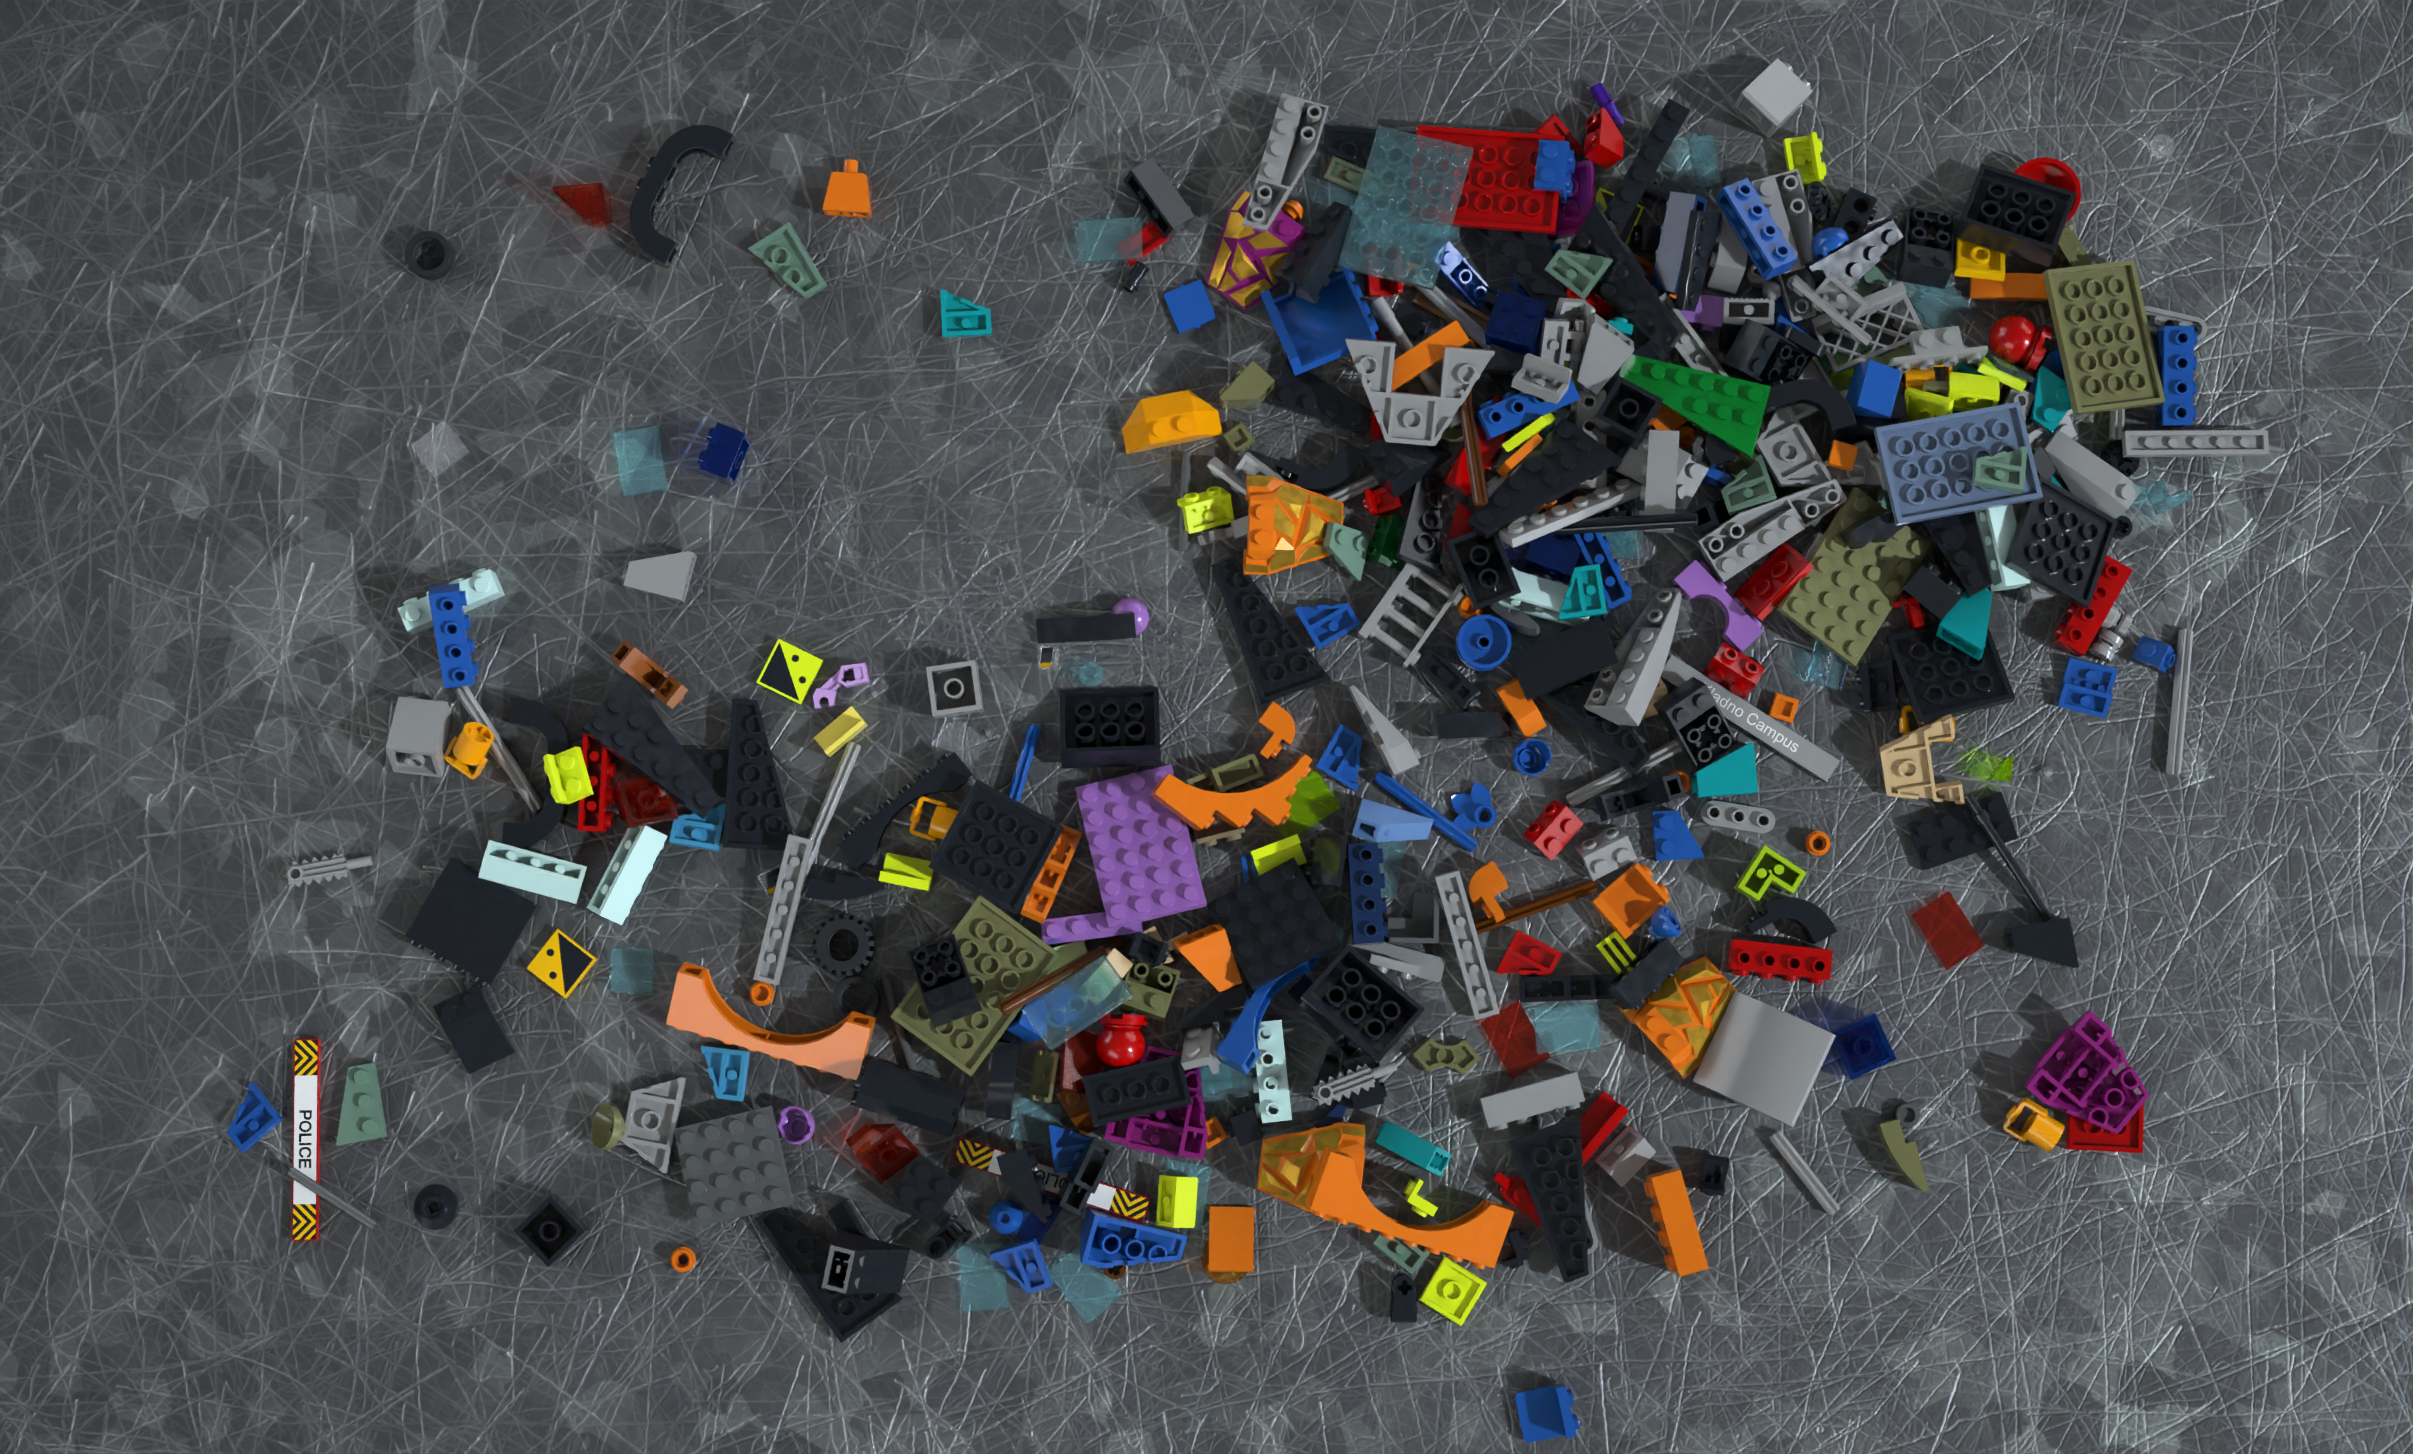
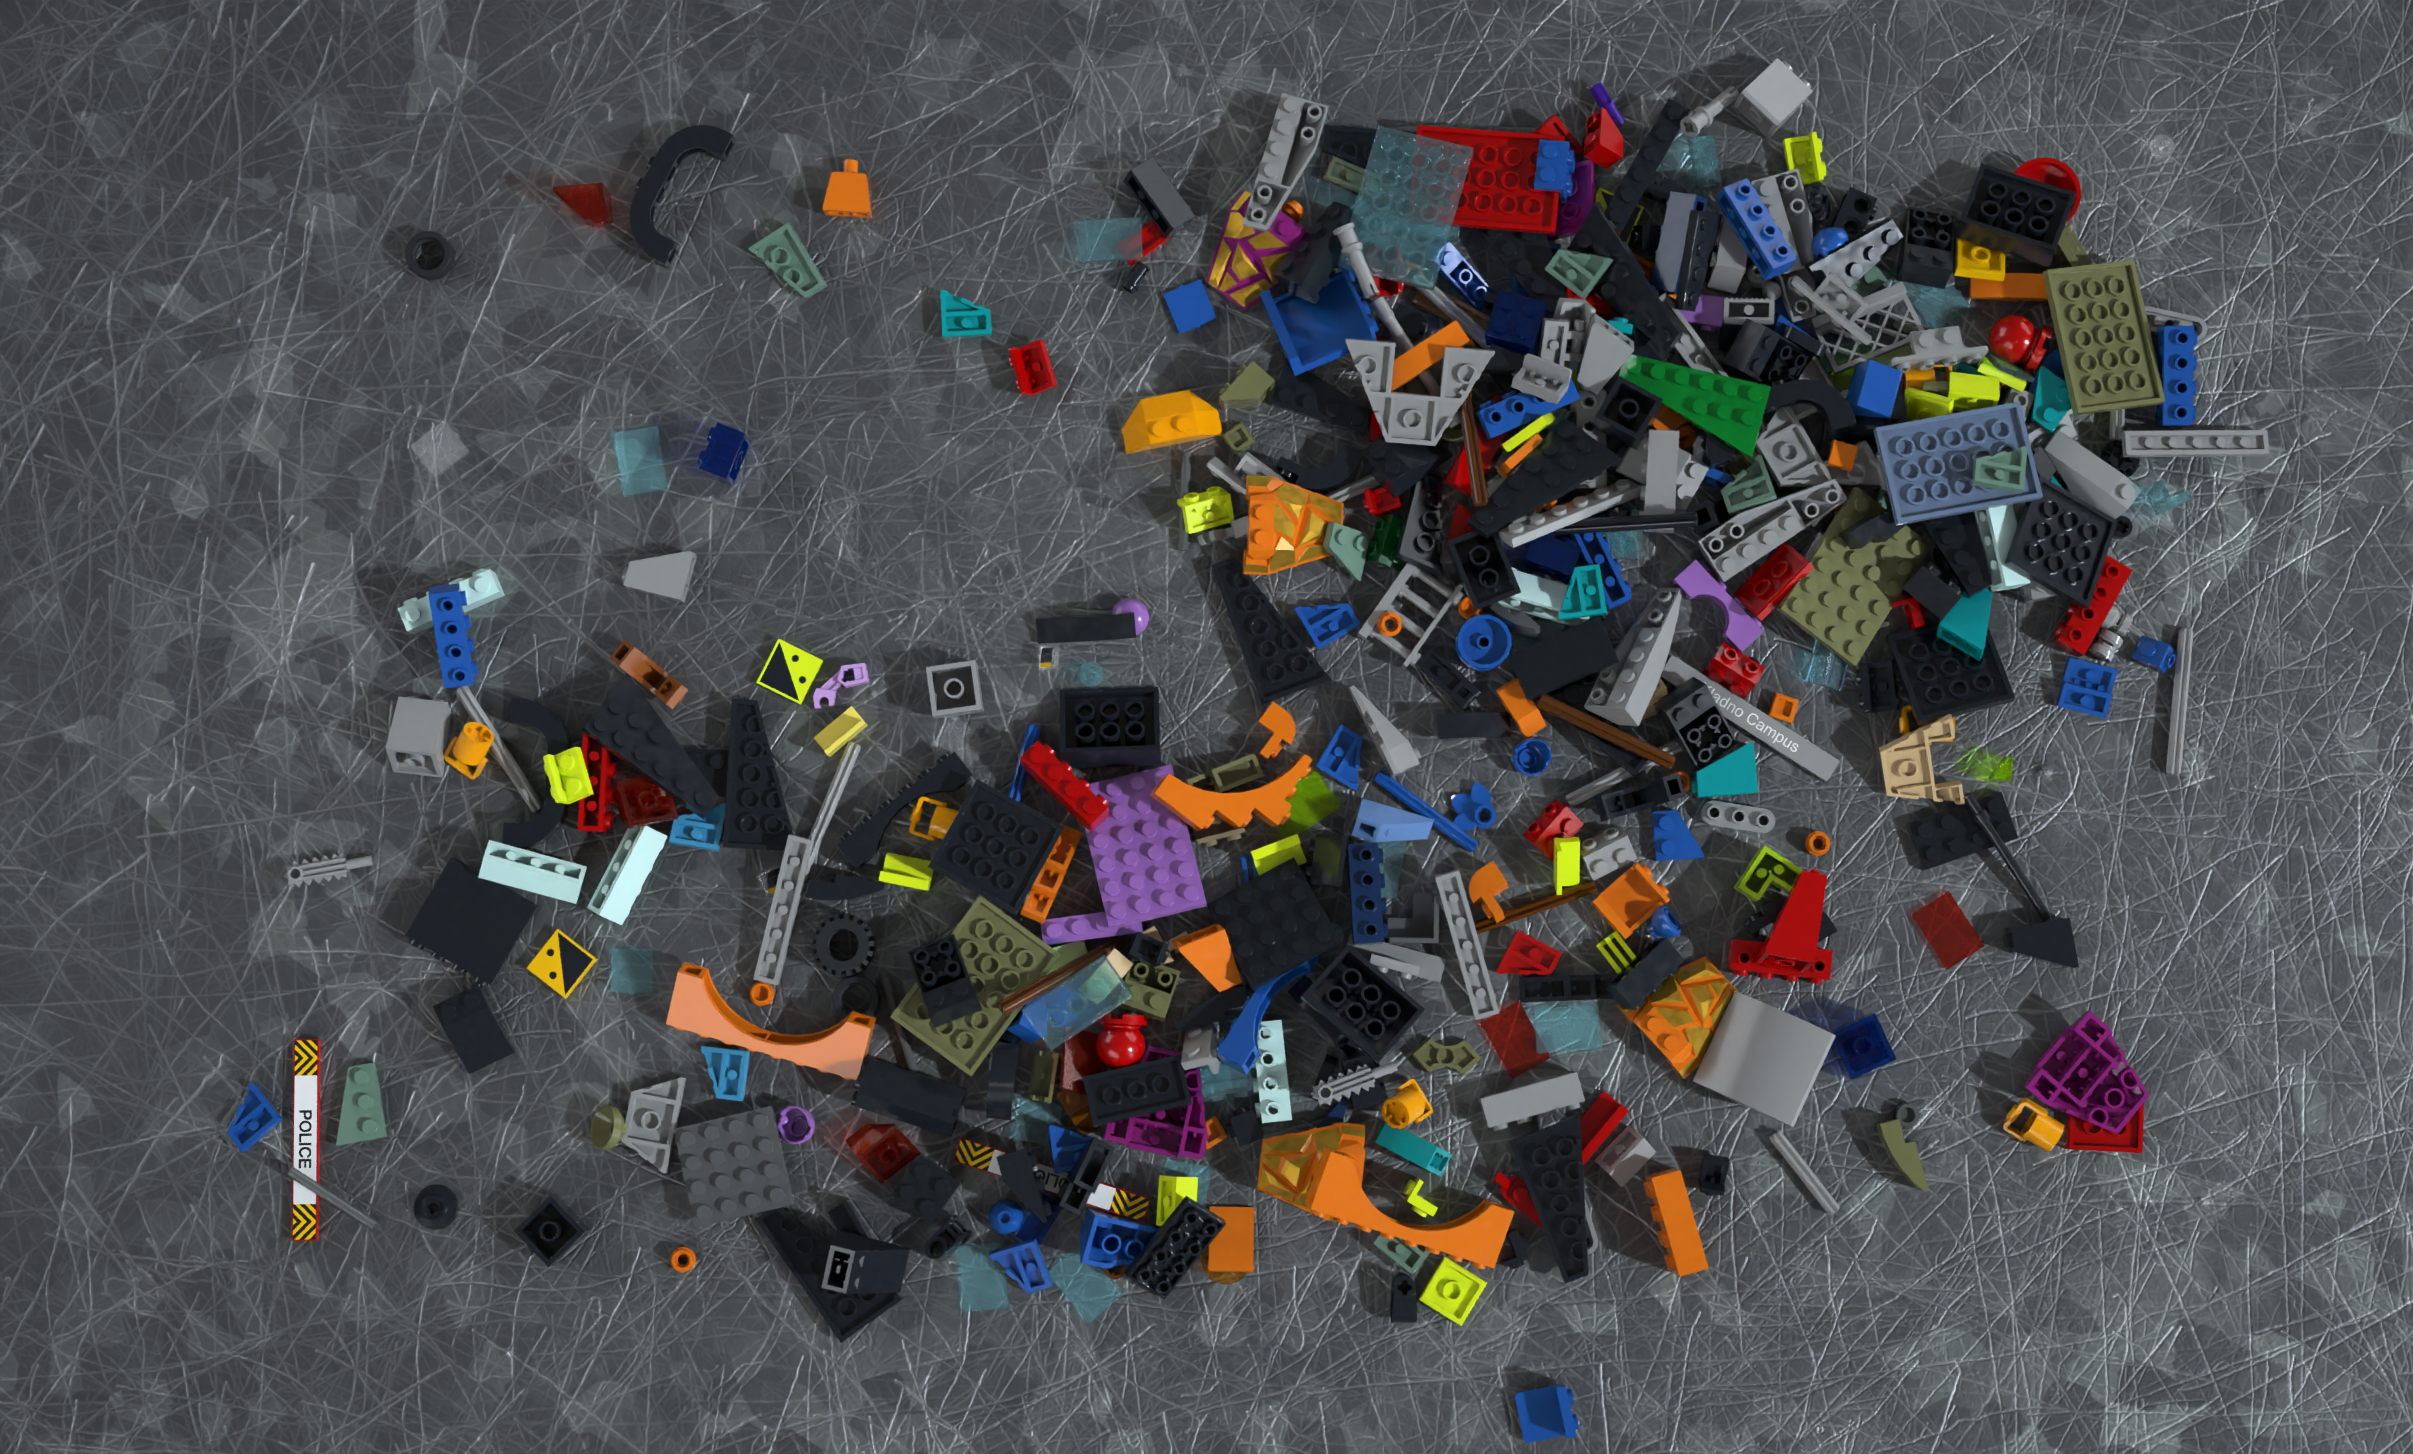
none -> red bracket [1008,339,1058,396]
none -> red brick [1020,740,1109,833]
none -> black tile [1125,1196,1226,1300]
none -> light grey pin [1333,222,1379,299]
none -> orange plate [1377,612,1402,636]
none -> light orange piece [1382,1079,1433,1129]
none -> reddish brown axle [1537,694,1676,769]
none -> neon yellow panel [1553,837,1580,895]
none -> light grey pin [1680,86,1739,138]
none -> red slope [1755,869,1827,974]

